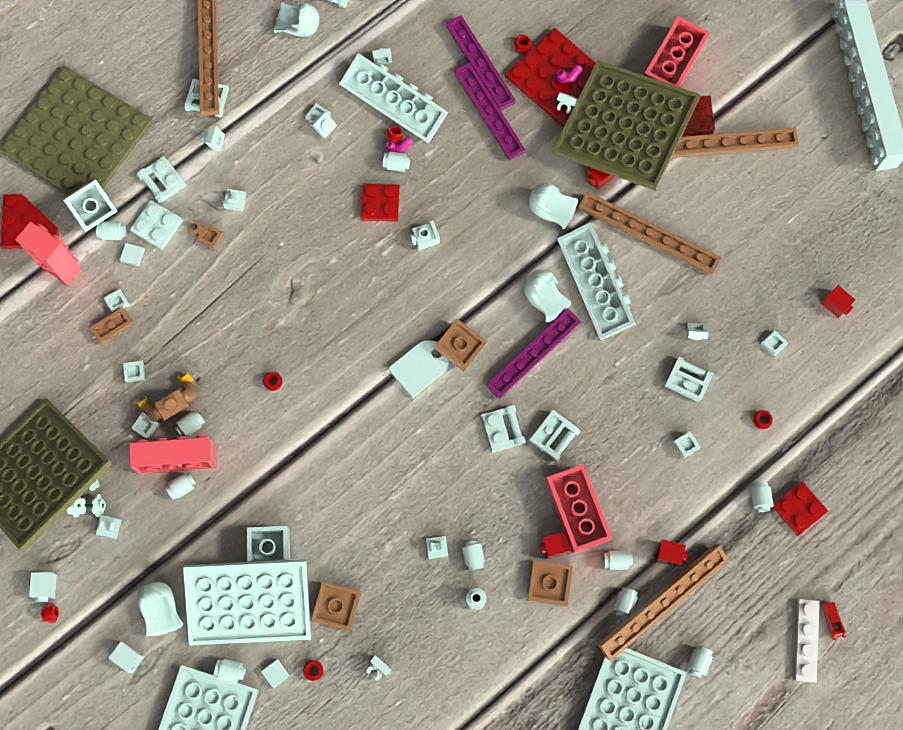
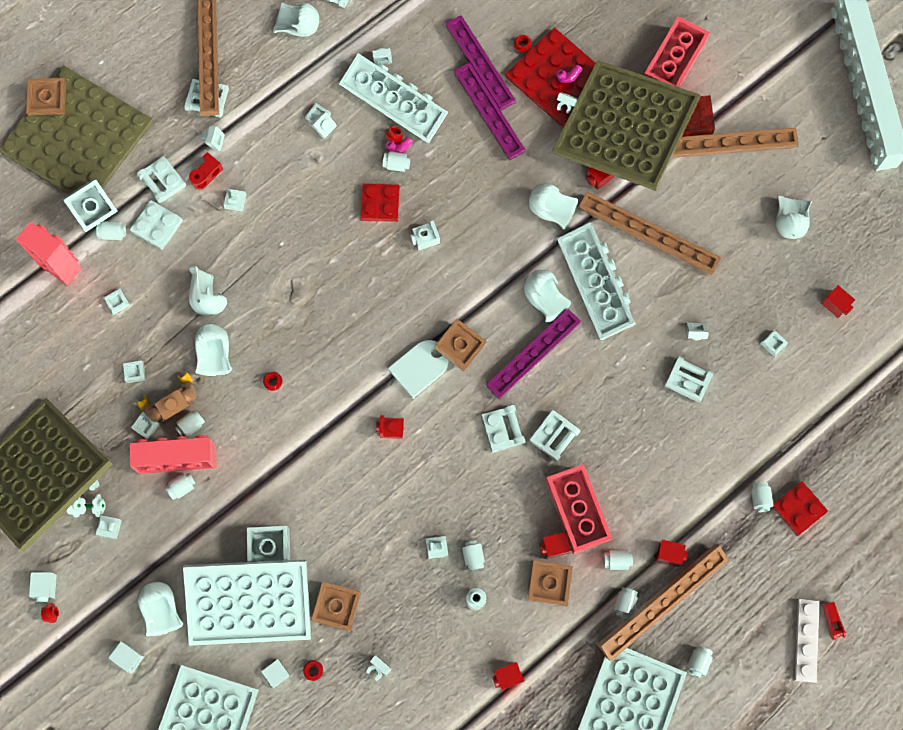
red plate [0,194,59,249] -> none
medium nougat plate [90,307,134,345] -> none
light aqua tile [120,243,145,267] -> none
medium nougat plate [188,220,224,250] -> none
light aqua brick [214,659,246,683] -> none
light aqua plate [673,431,701,459] -> none
red plate [753,410,773,430] -> none
none -> medium nougat plate [26,78,66,116]
none -> red leg [189,152,223,190]
none -> light aqua piece [189,266,227,316]
none -> light aqua piece [195,324,232,376]
none -> red bracket [376,415,404,439]
none -> red brick [492,662,524,691]
none -> light aqua piece [776,195,812,239]

